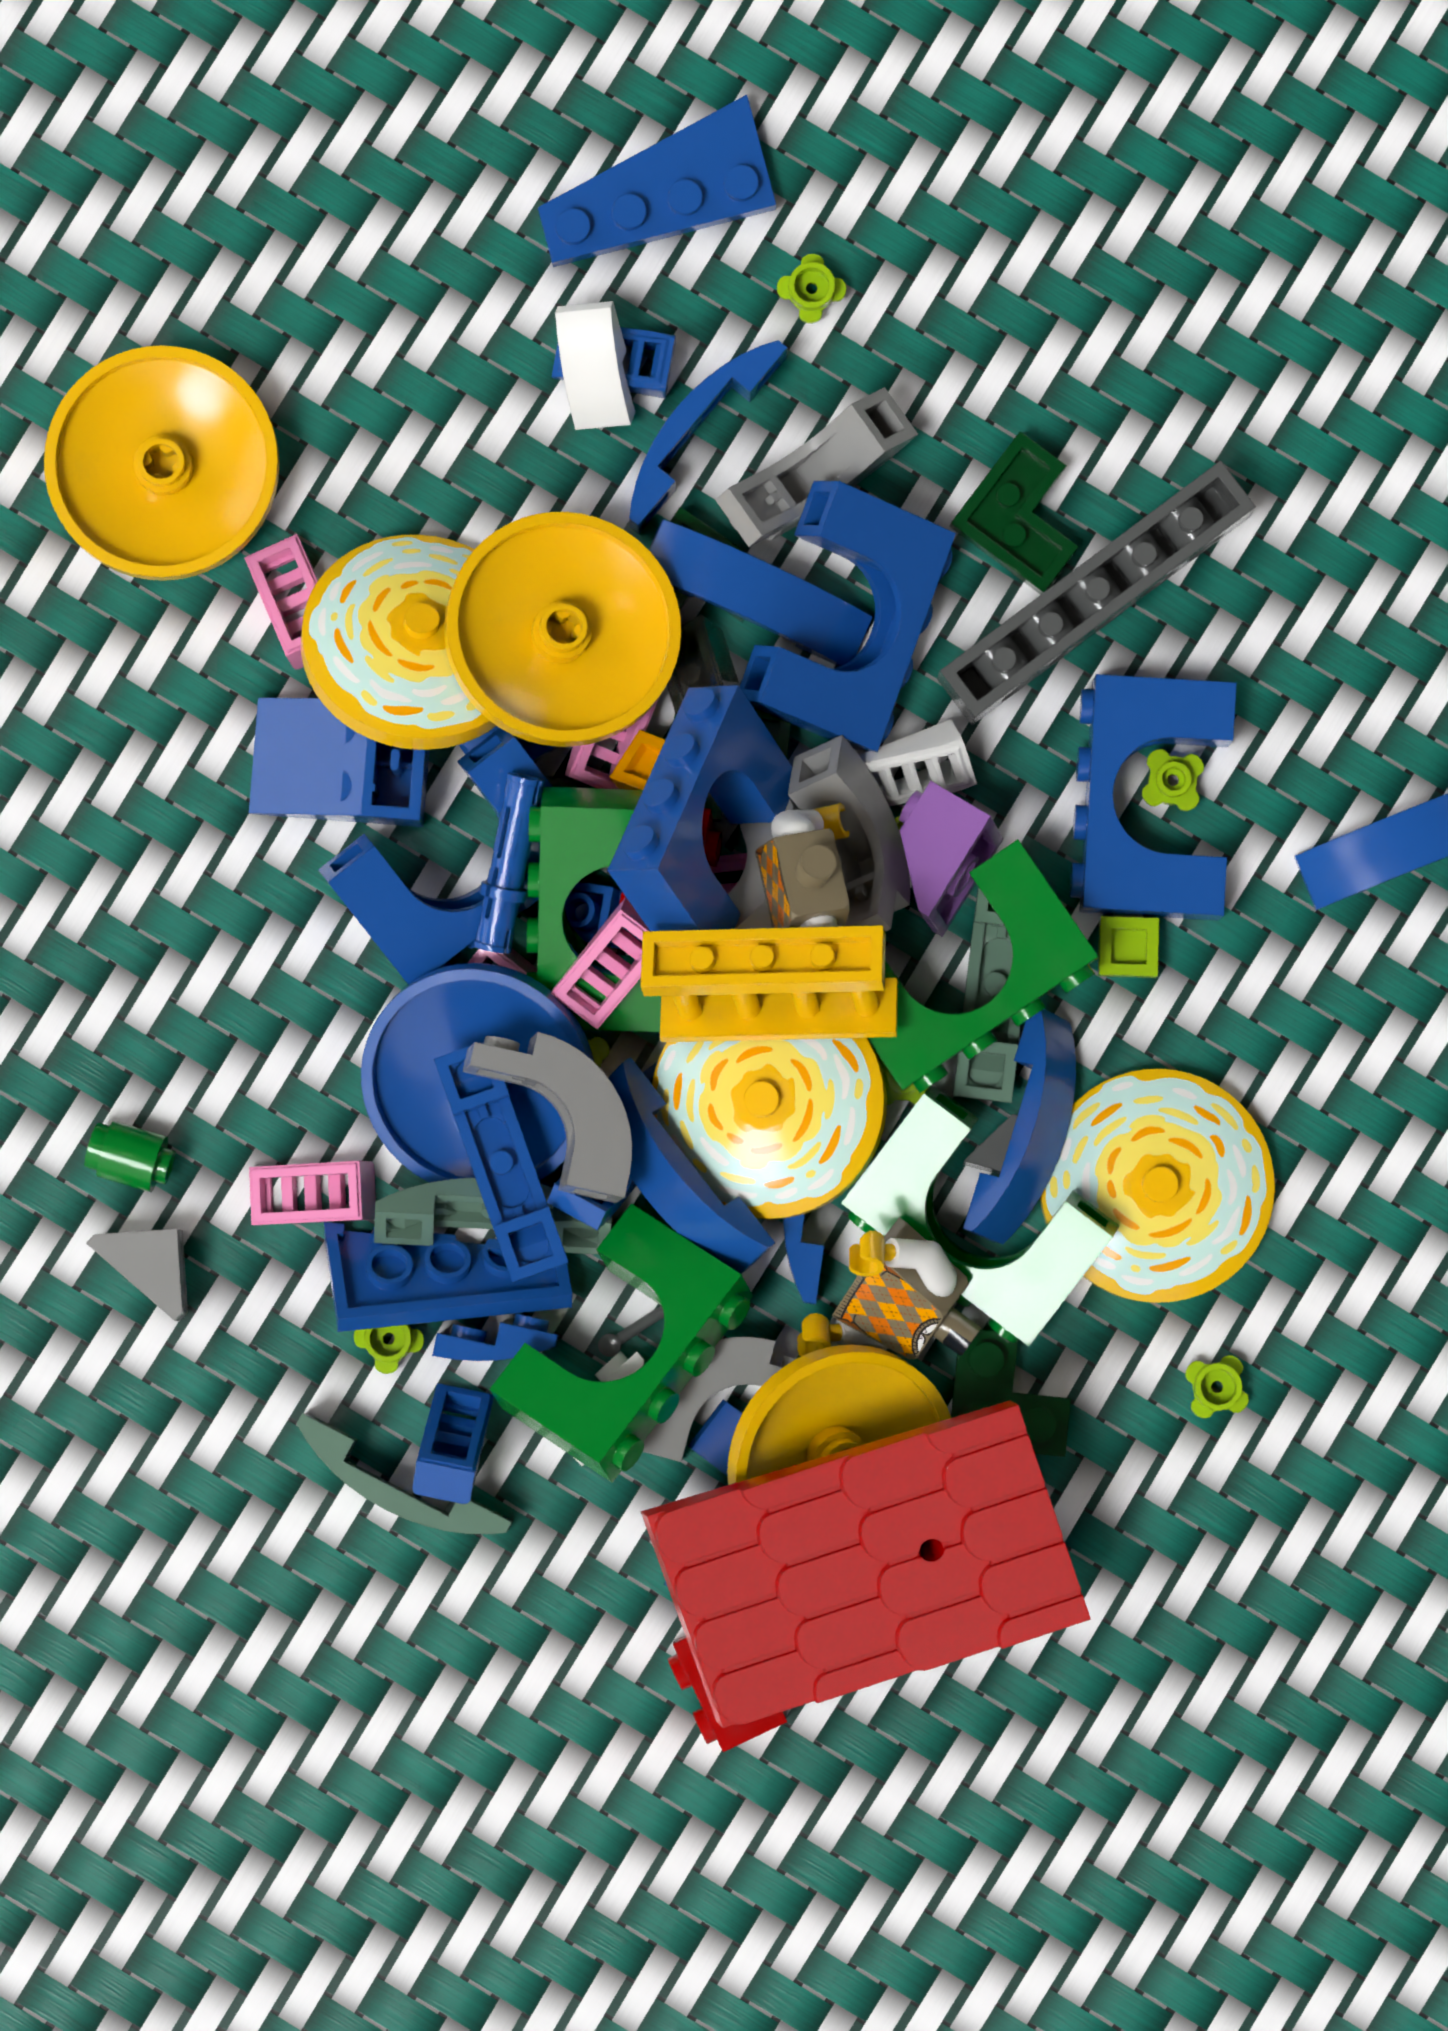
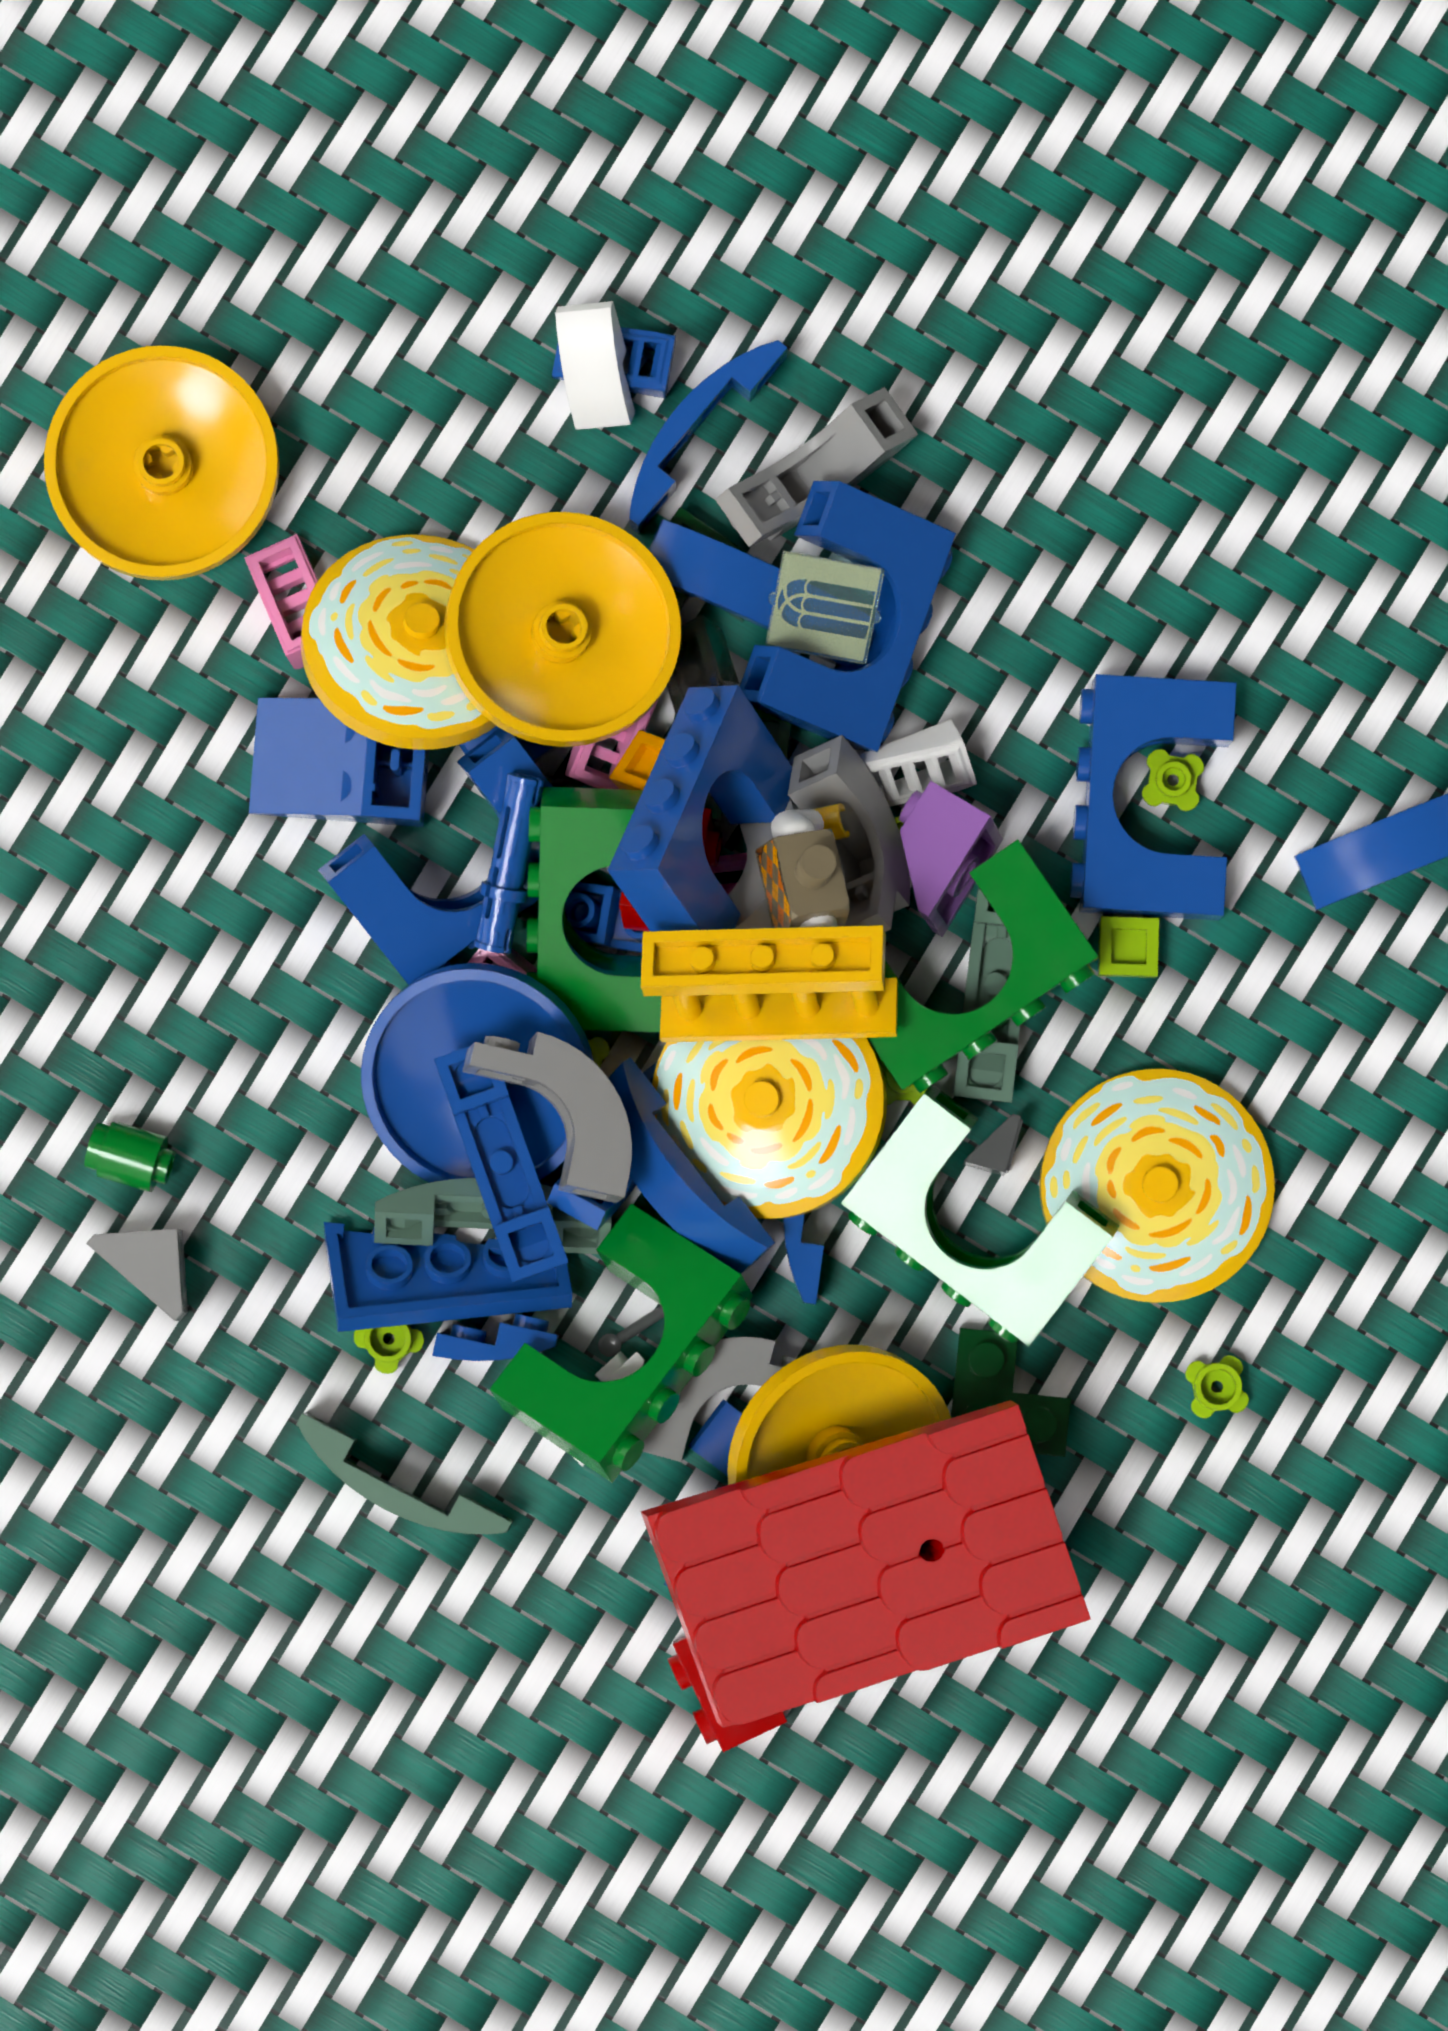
bright pink slope [249,1161,376,1225] -> none
blue slope [412,1383,494,1504] -> none
blue wing [538,95,776,267] -> none
bright pink slope [551,897,650,1029] -> none
lime plate [777,254,846,324] -> none
torso [797,1217,982,1359] -> none
dark grey brick [937,460,1256,725] -> none
dark green plate [949,431,1078,595] -> none
blue slope [963,1009,1076,1244] -> none
none -> clear light blue piece [765,551,885,664]

